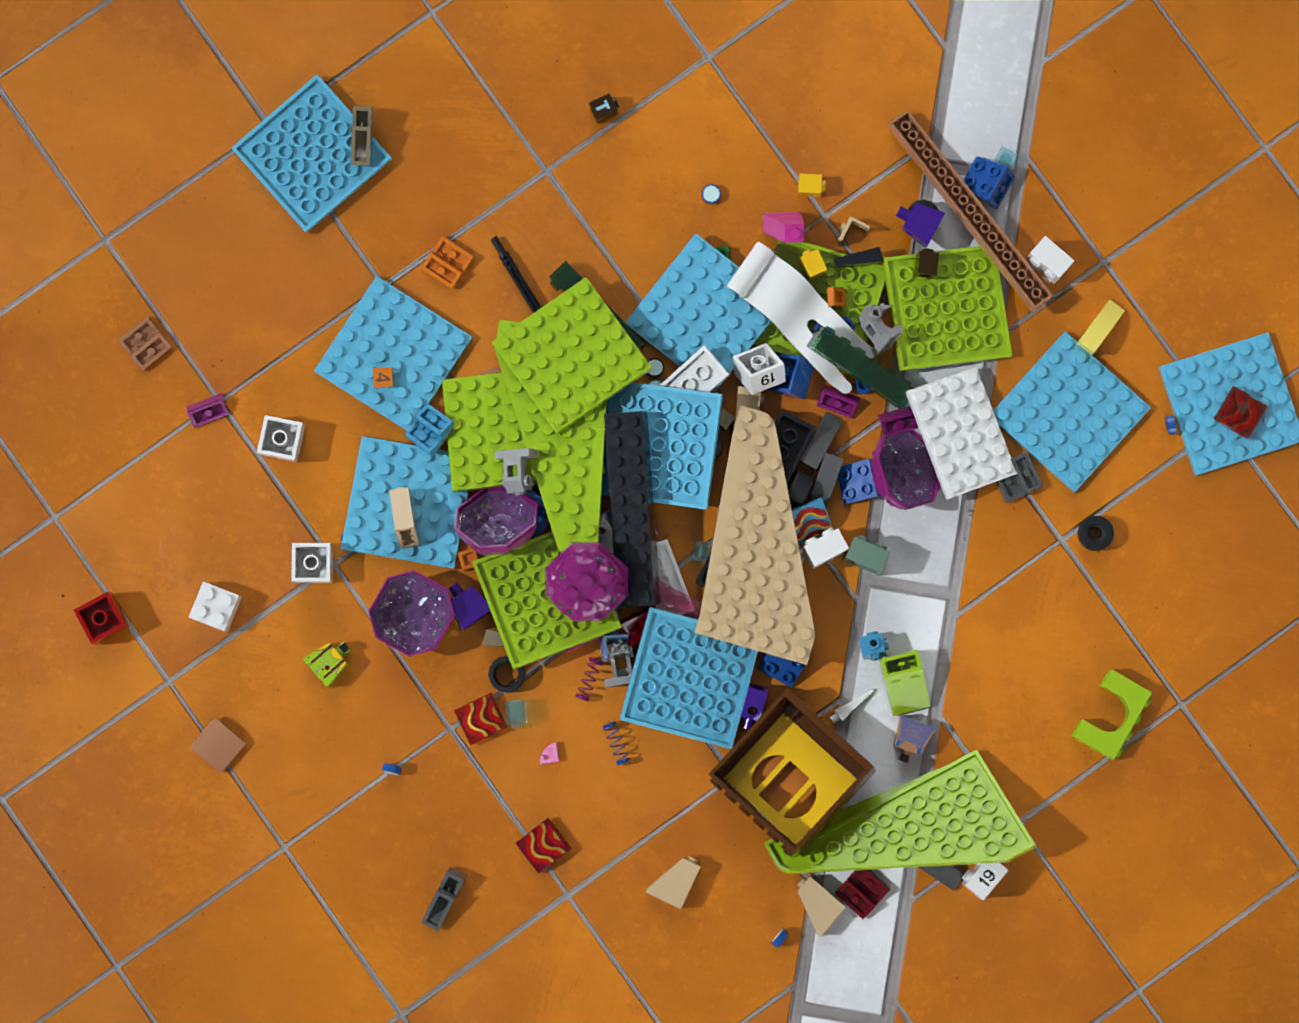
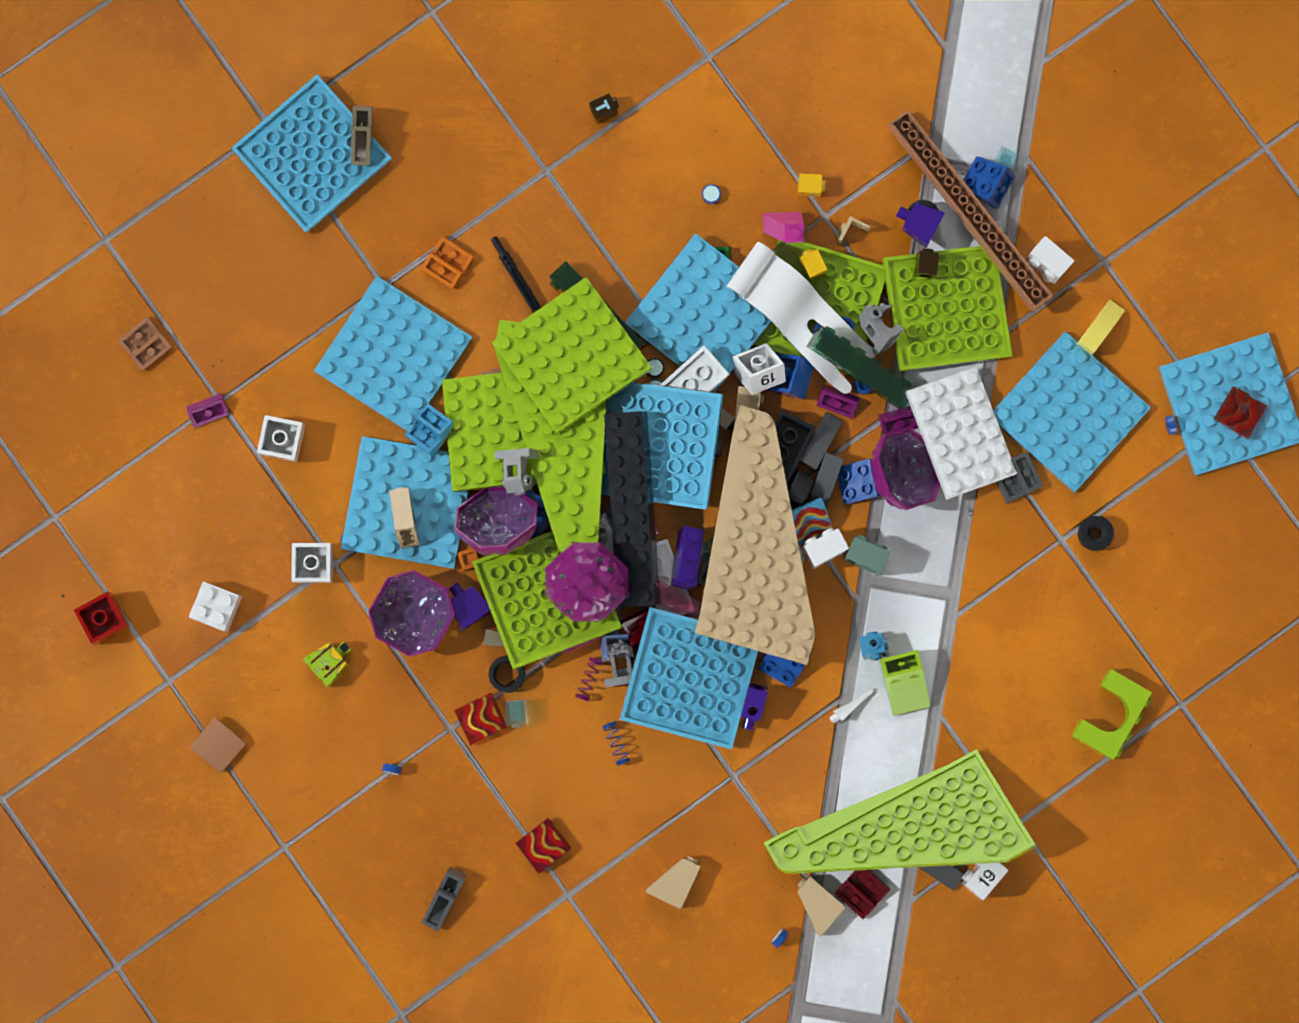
orange tile [373,367,393,388] -> none
bright pink tile [540,742,559,765] -> none
door [708,688,876,857] -> none
orange tile [827,287,846,308] -> none
black piece [833,247,884,268] -> none
torso [894,715,936,764] -> none
none -> dark purple brick [670,526,704,590]

